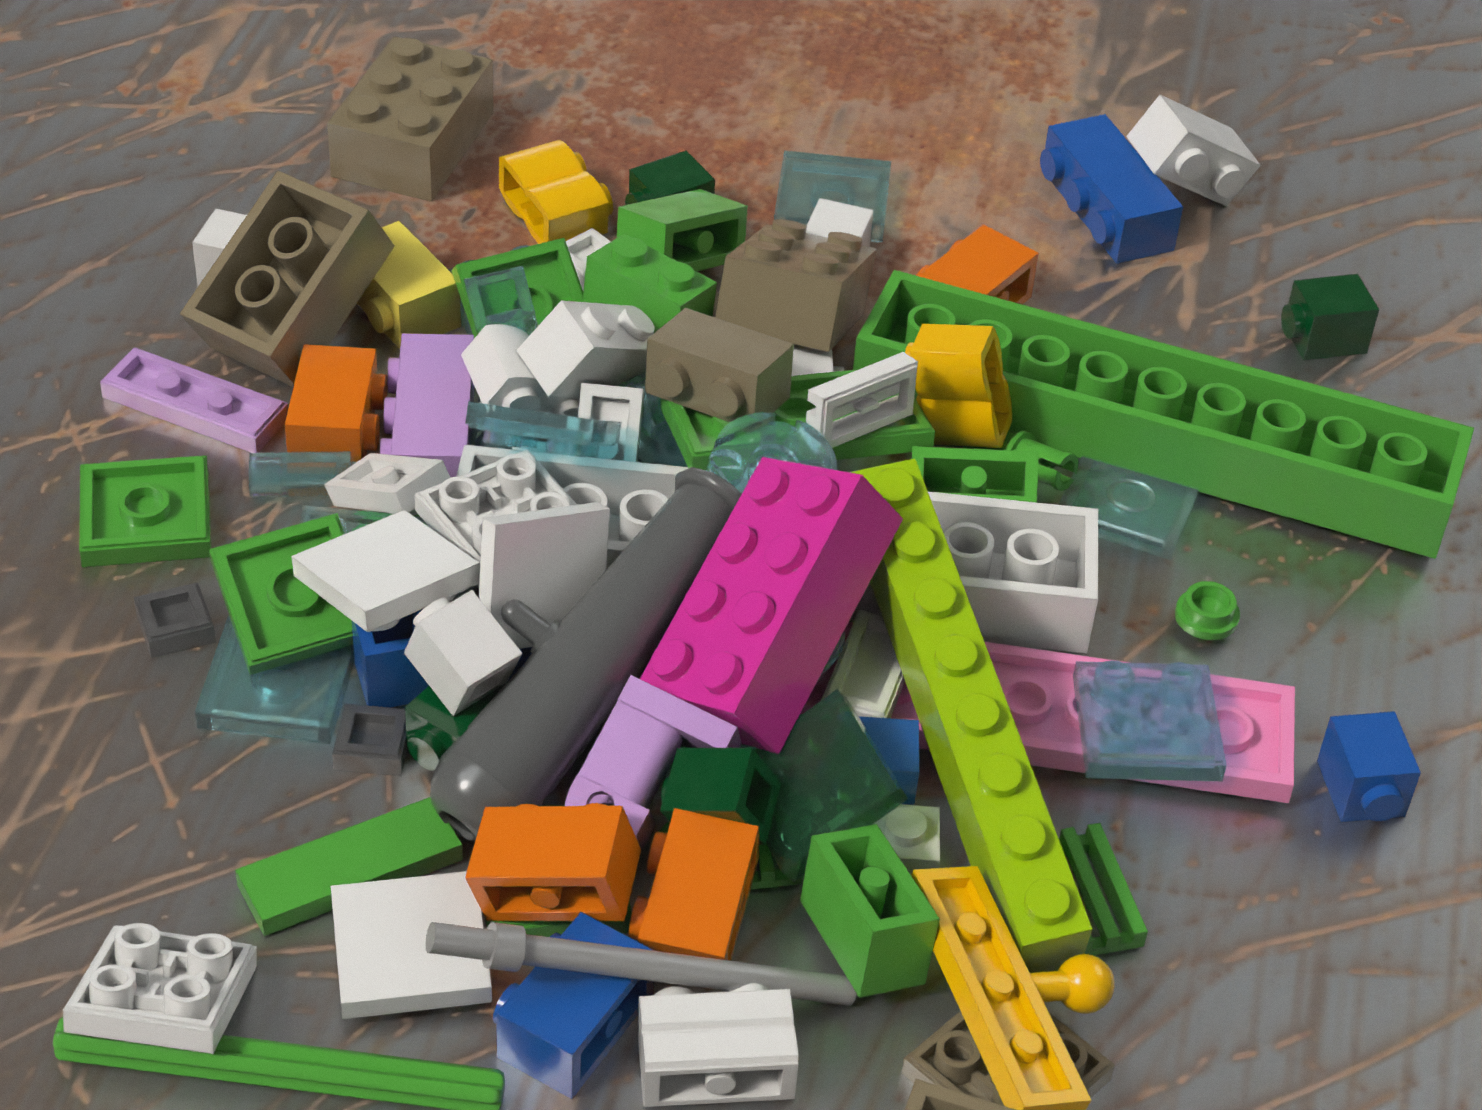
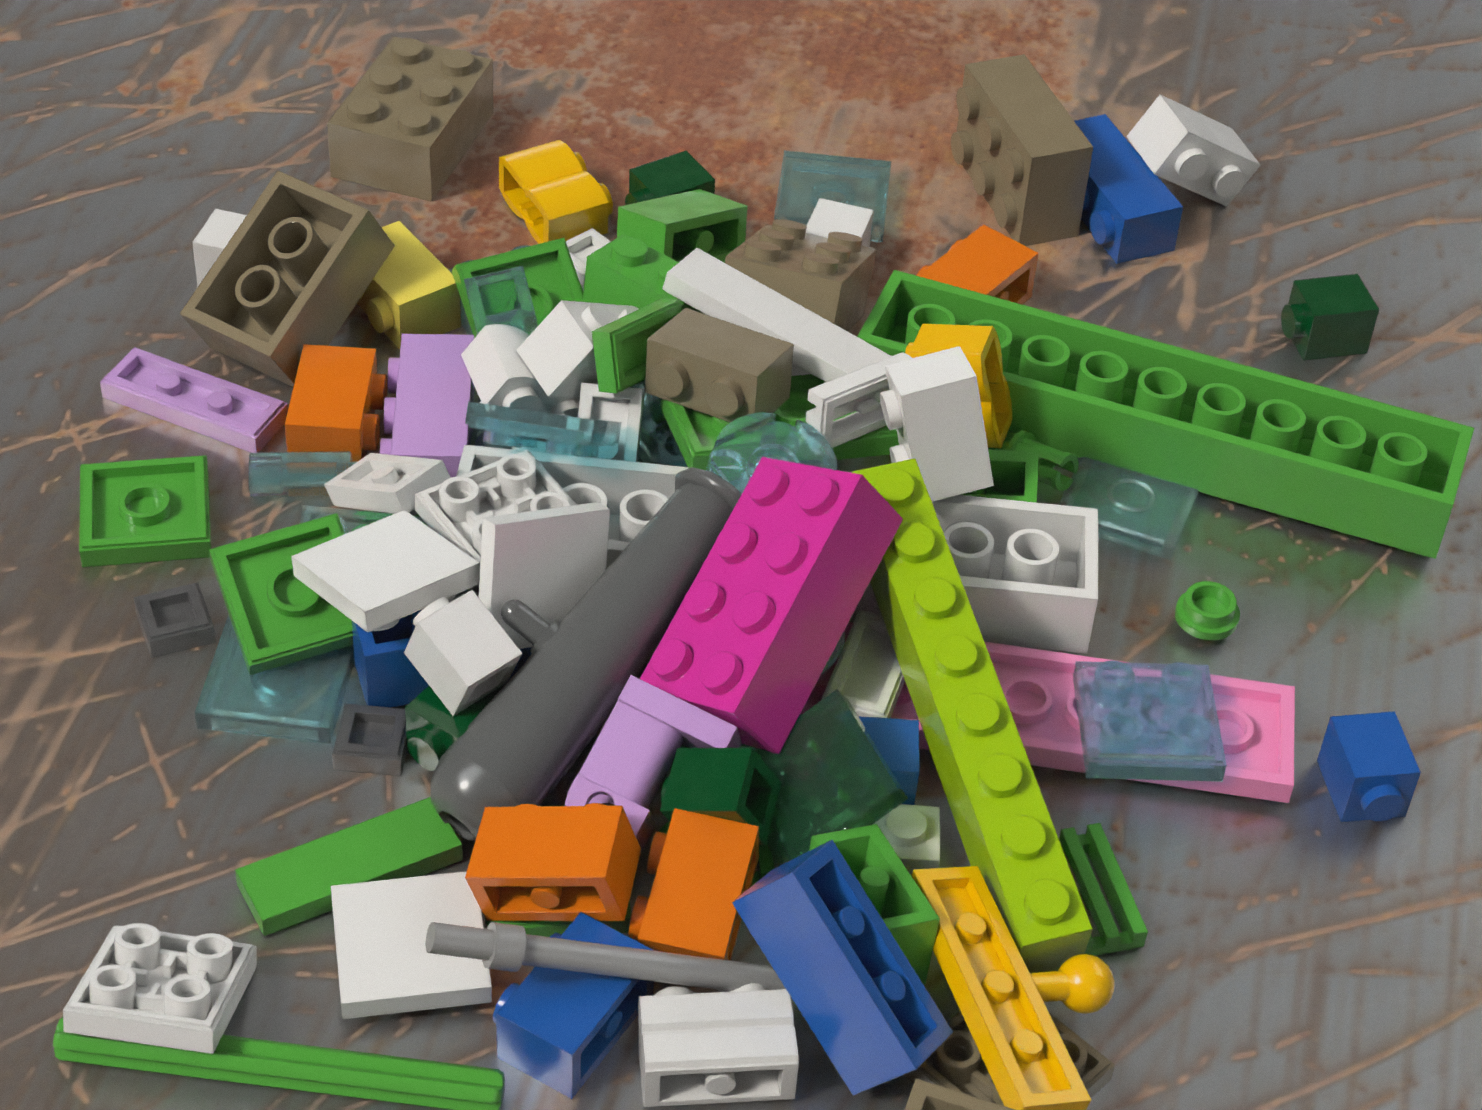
none -> bright green tile [592,298,682,394]
none -> white tile [662,248,891,382]
none -> blue brick [732,840,953,1095]
none -> white brick [880,346,994,502]
none -> dark tan brick [951,54,1093,246]

